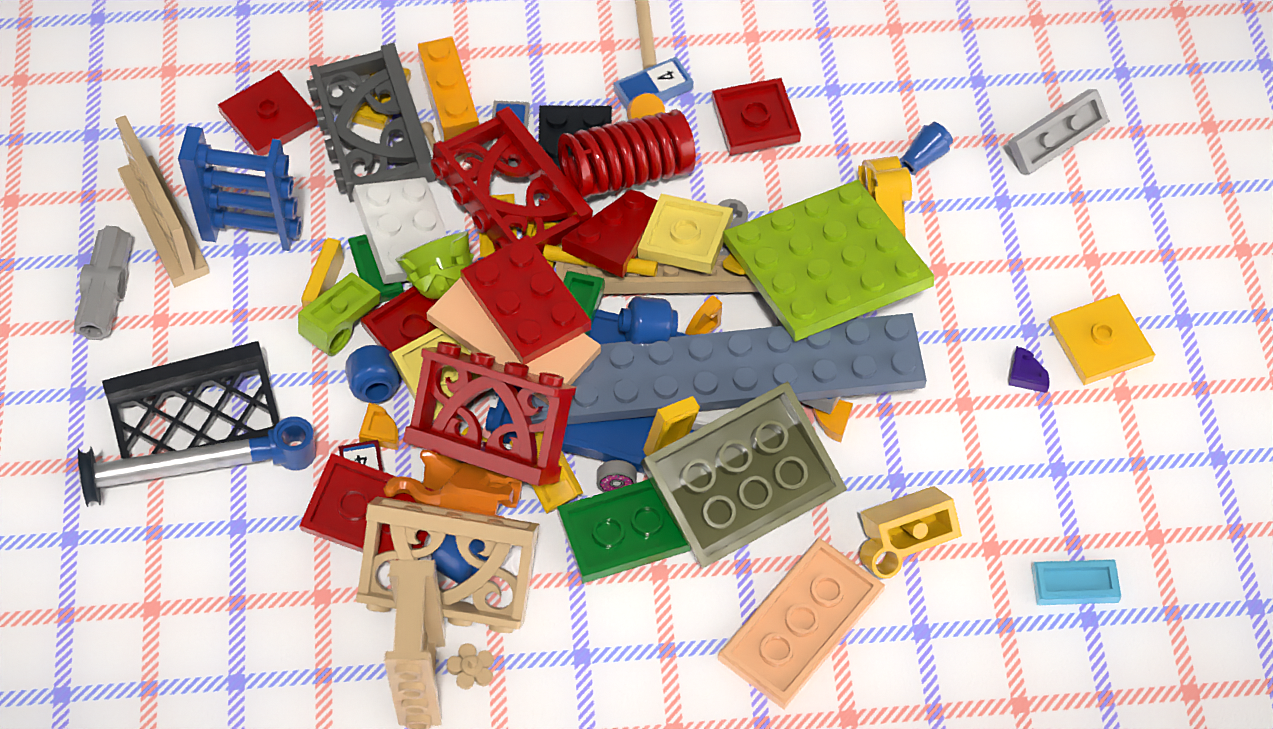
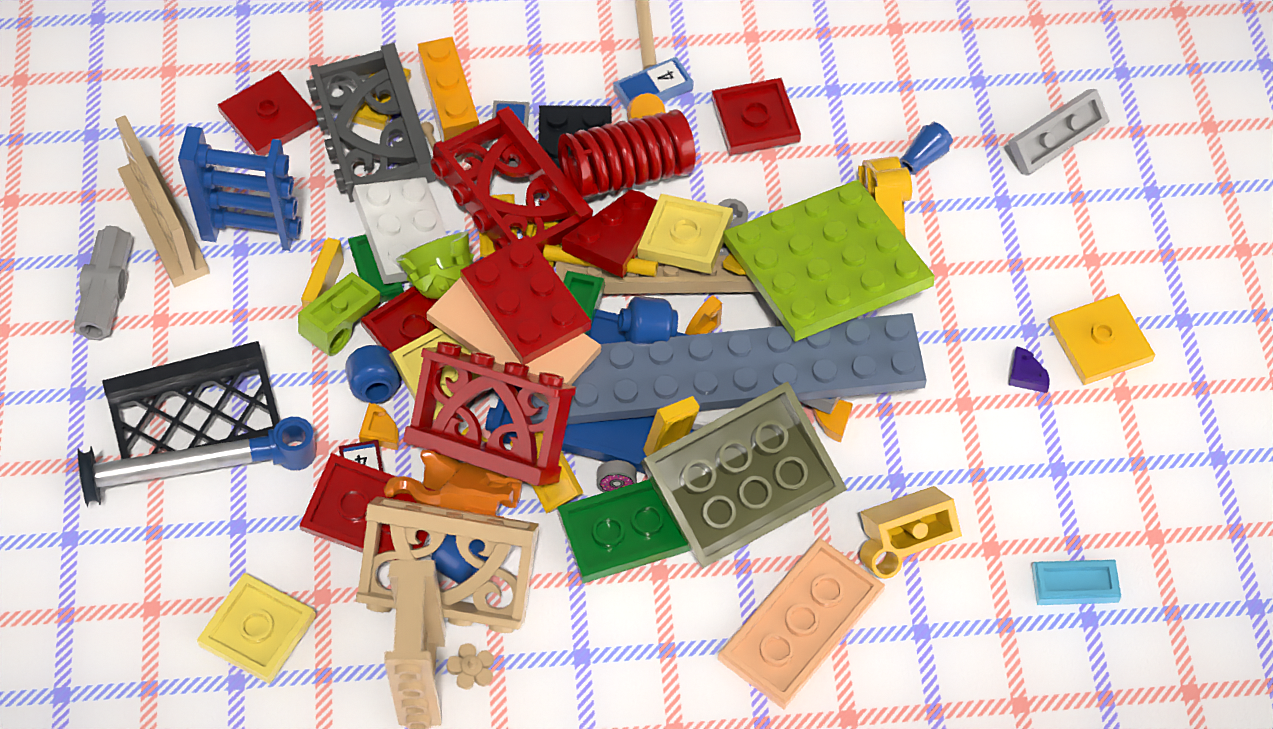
none -> light yellow plate [197,573,316,684]

